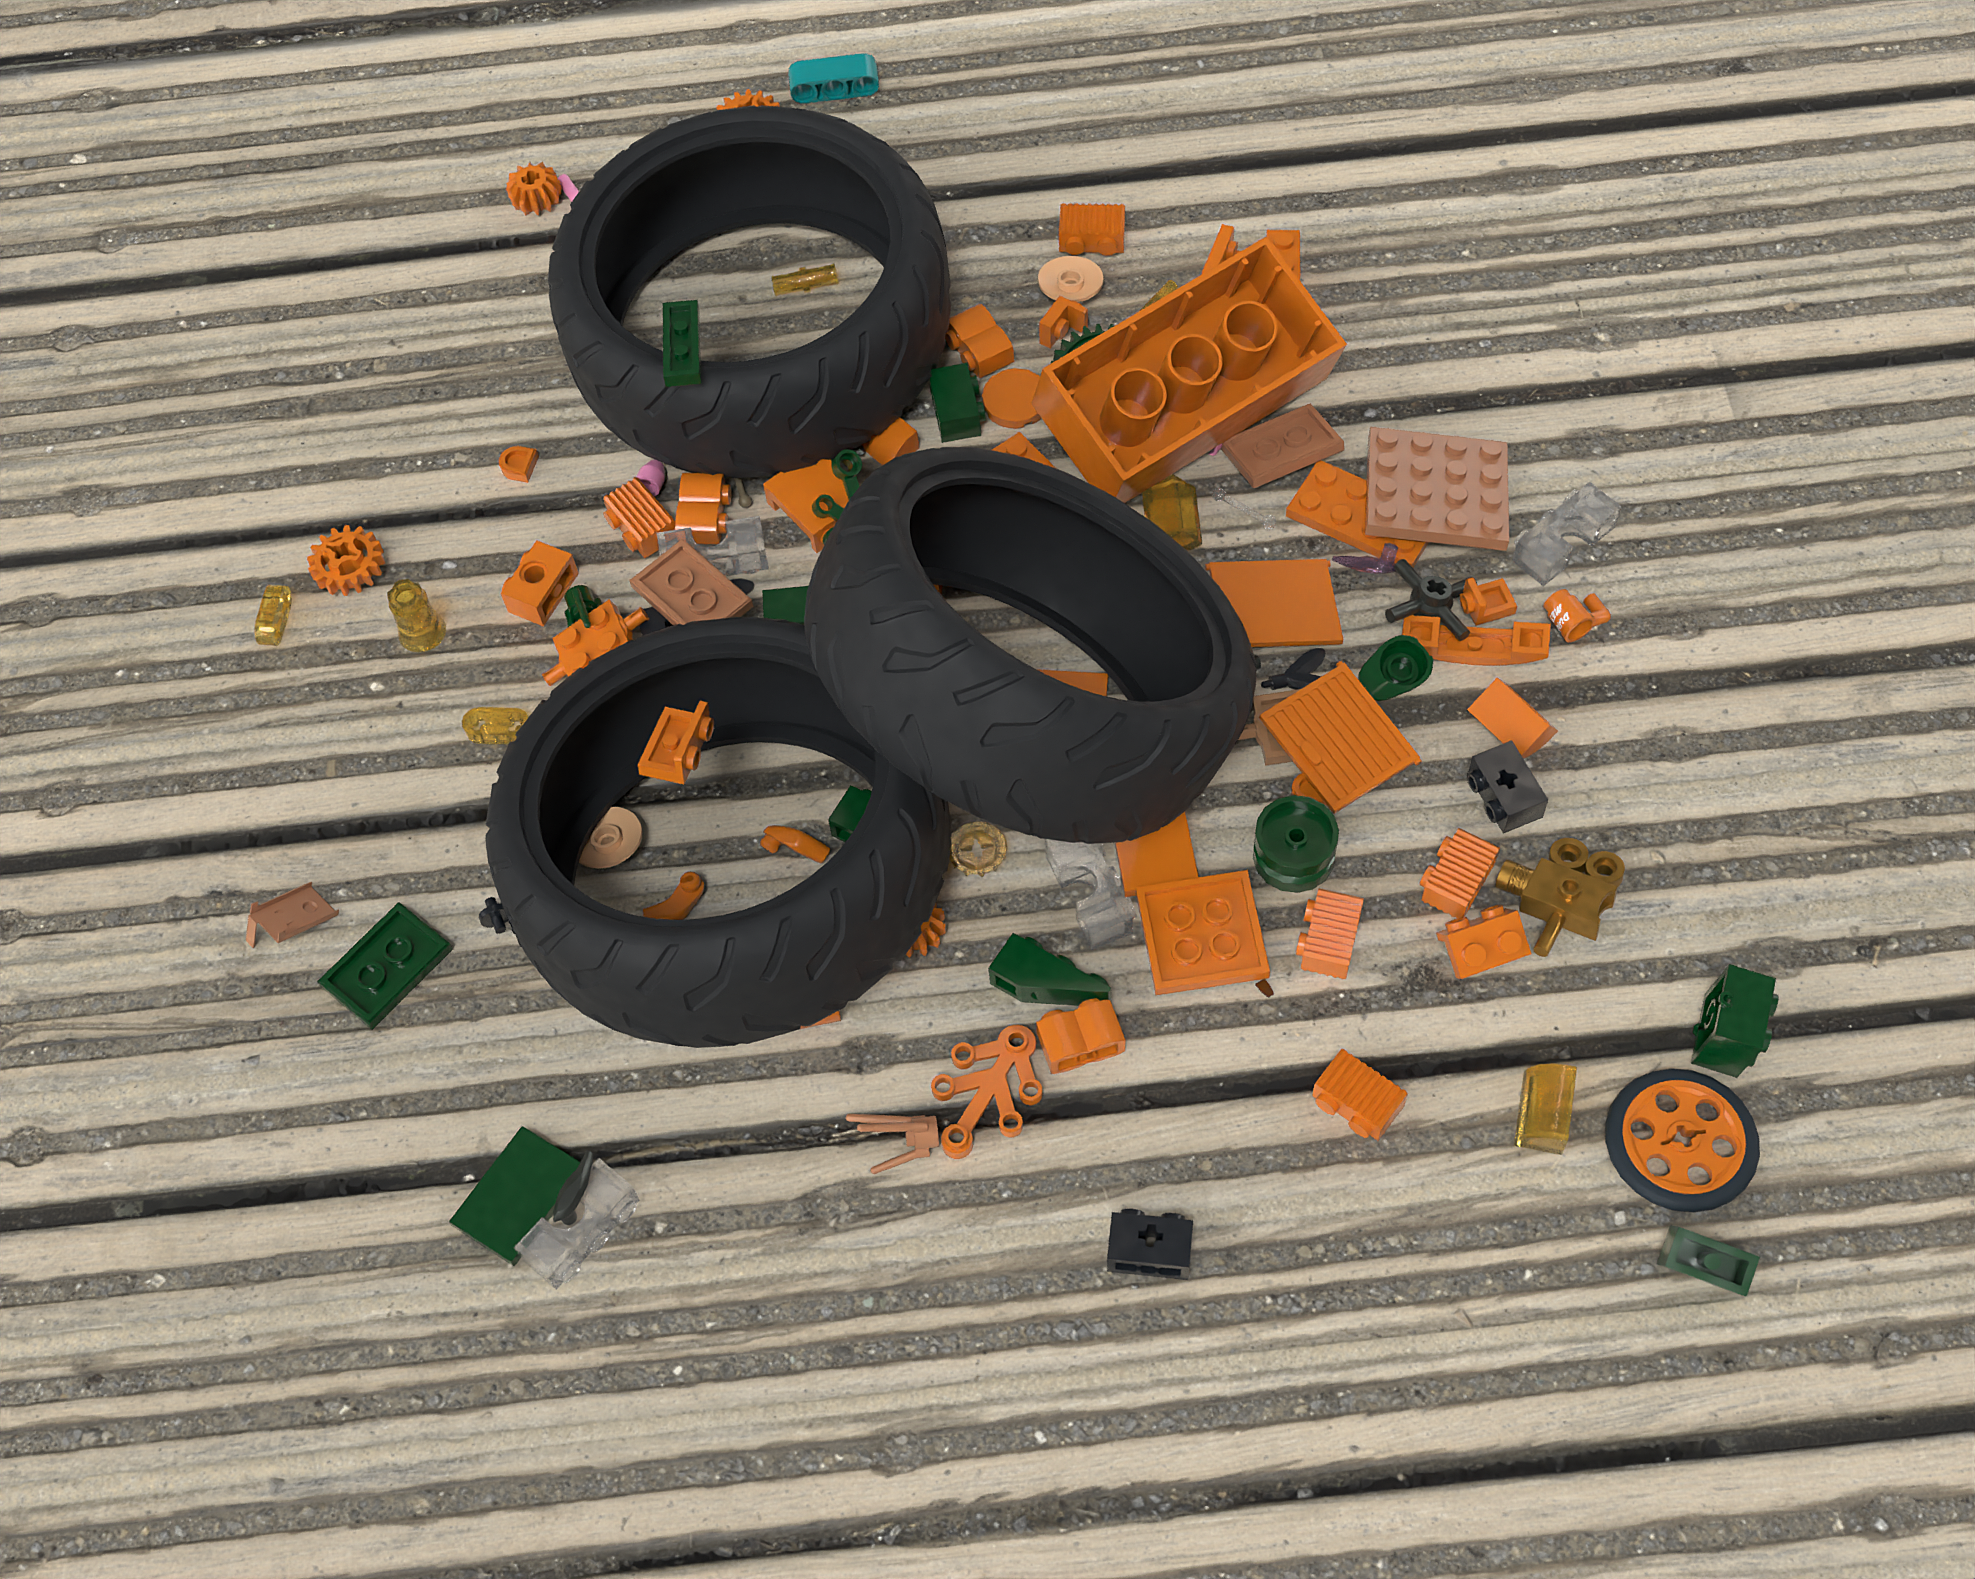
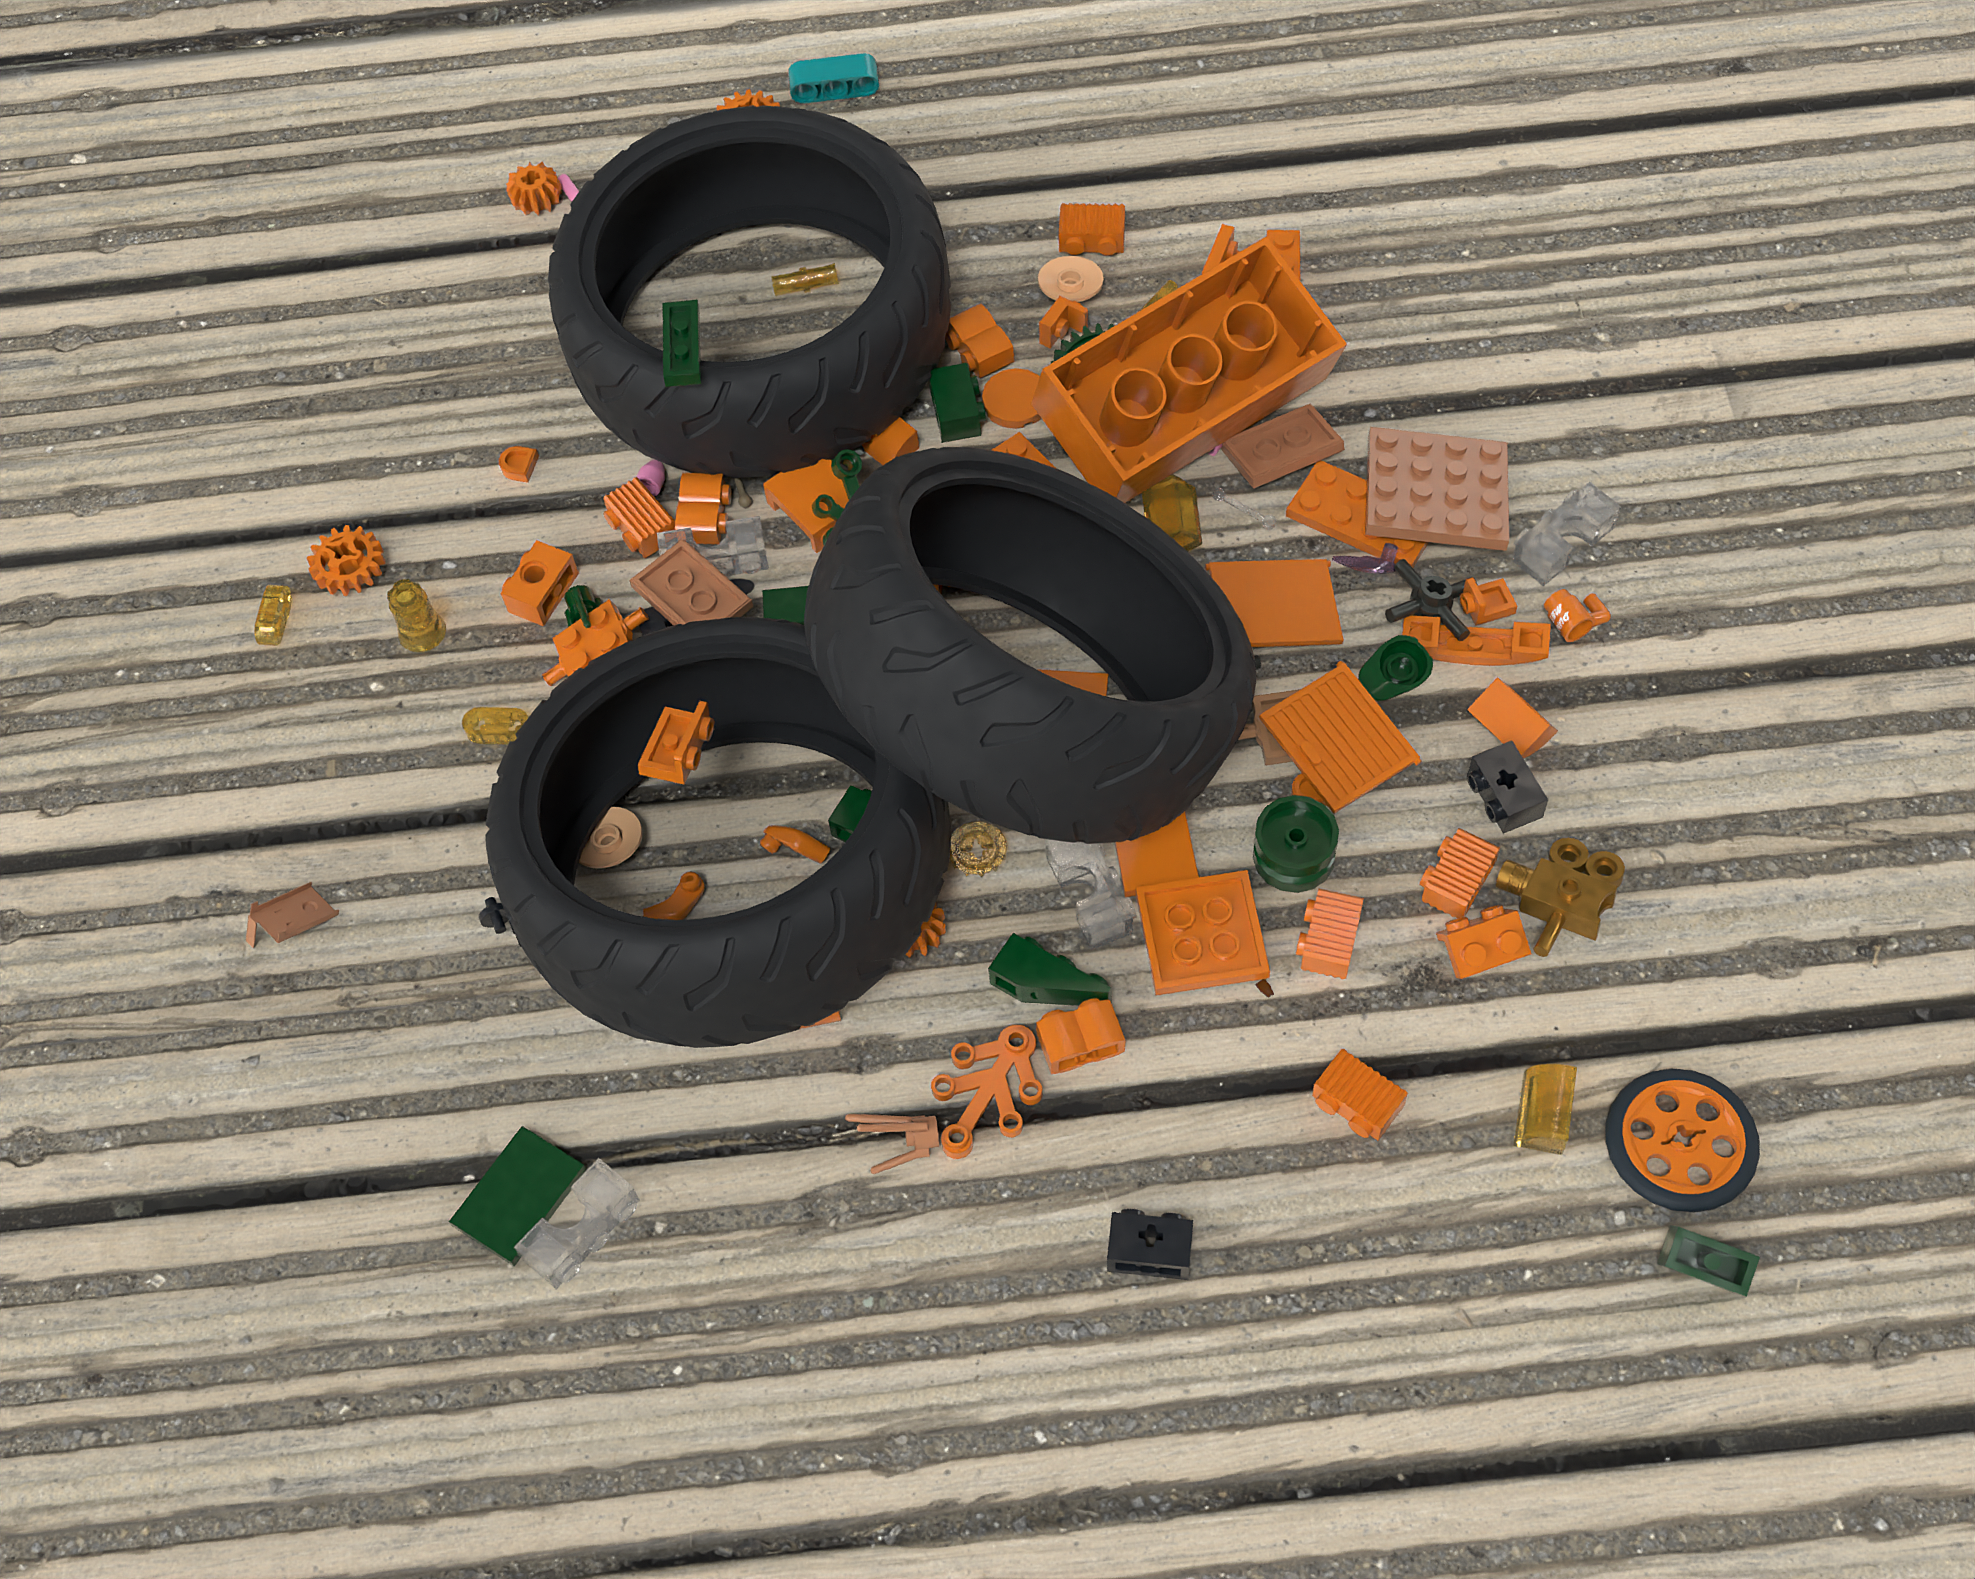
dark green tile [317,902,453,1030] -> none
pearl dark grey bar [553,1151,593,1225] -> none
black piece [1261,648,1326,690] -> none
dark green brick [1691,964,1779,1078] -> none

